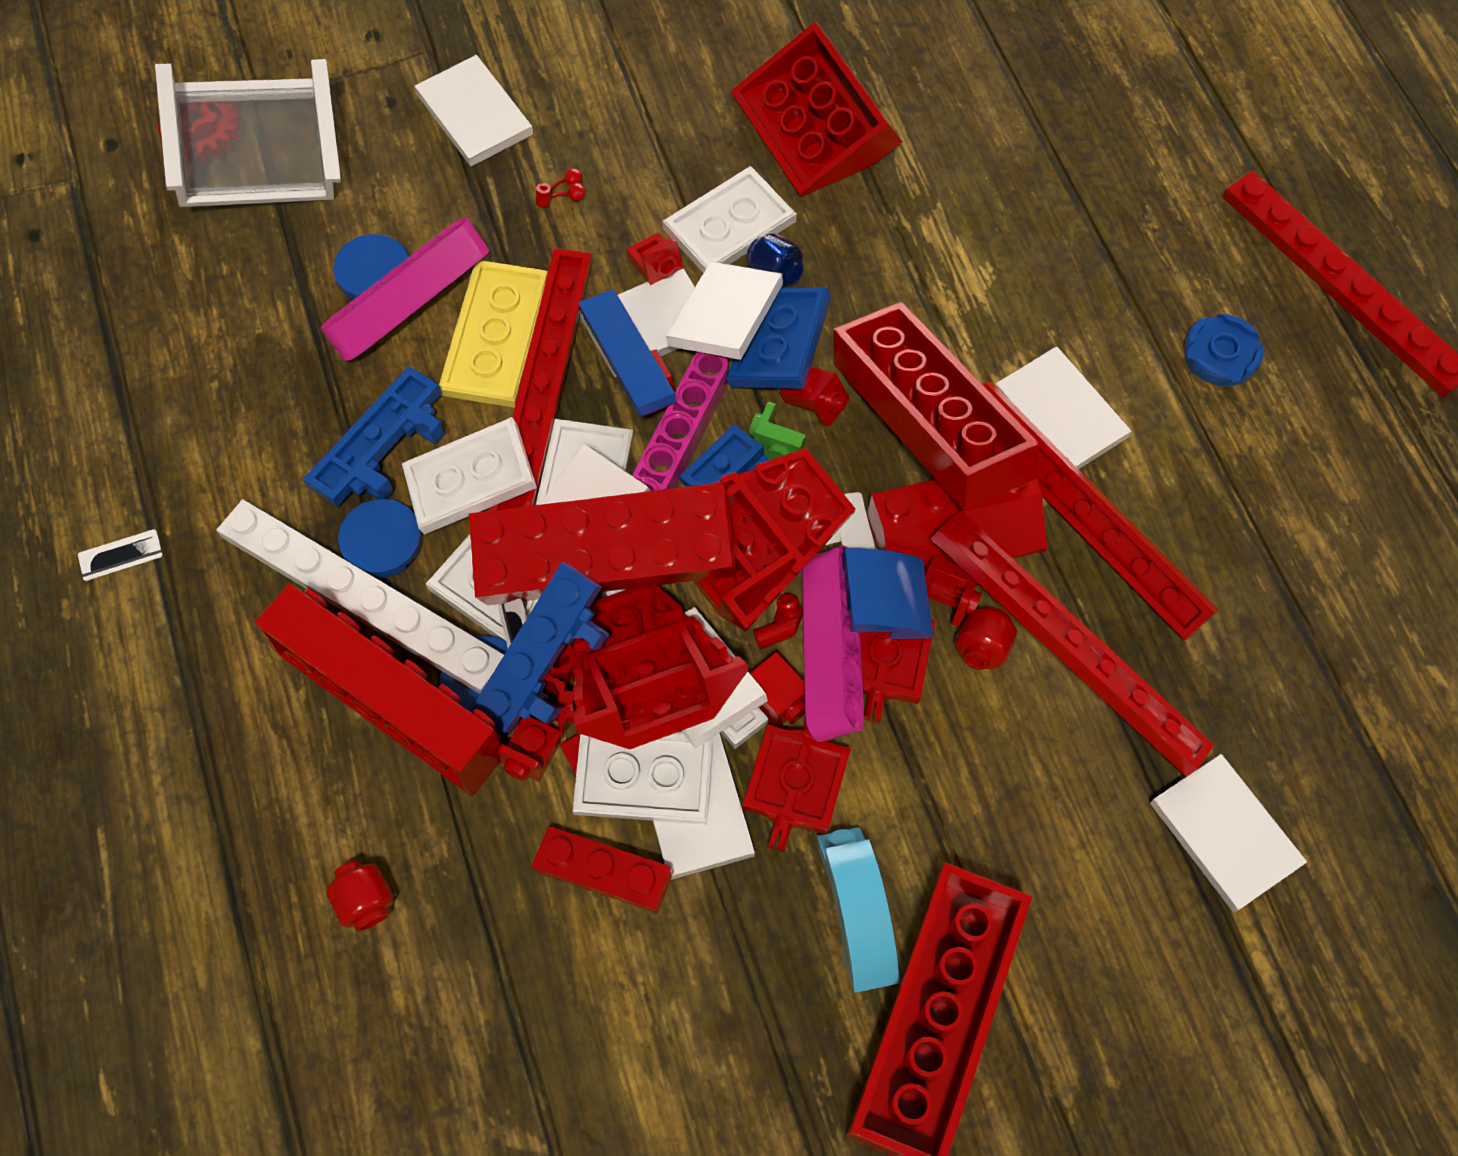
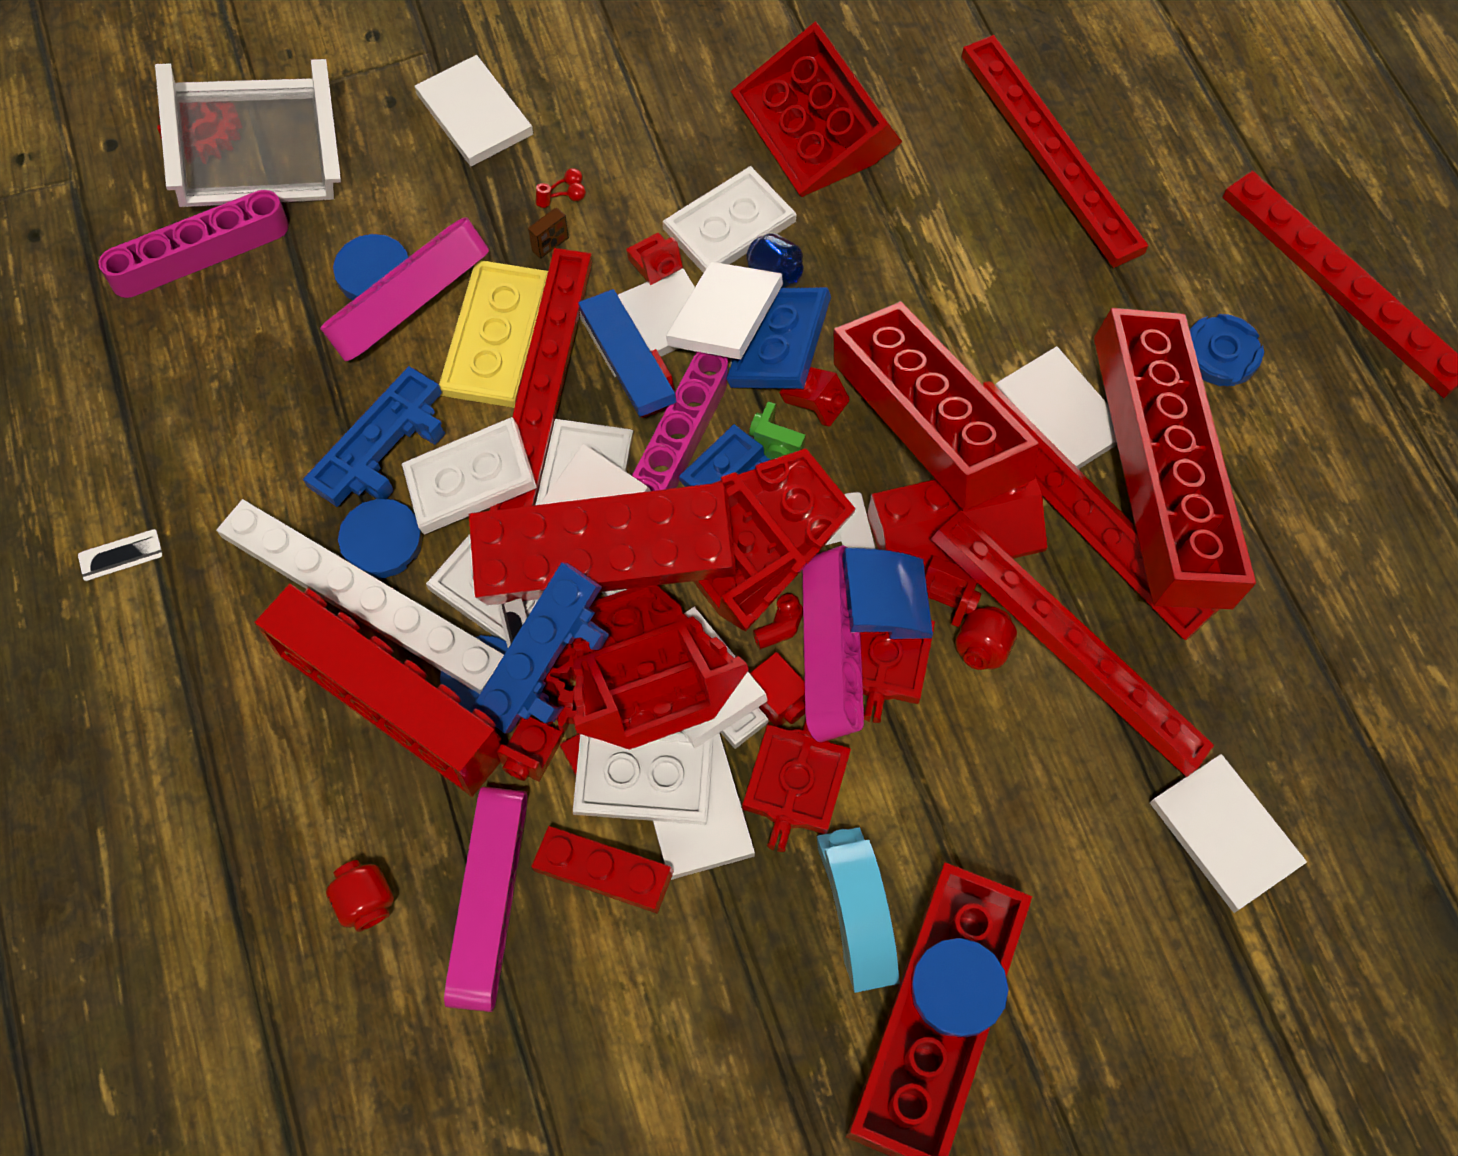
none -> dark pink beam [98,190,289,298]
none -> dark pink beam [444,787,527,1012]
none -> reddish brown tile [528,208,569,259]
none -> blue tile [911,938,1009,1037]
none -> red plate [961,35,1149,268]
none -> red brick [1094,308,1256,610]

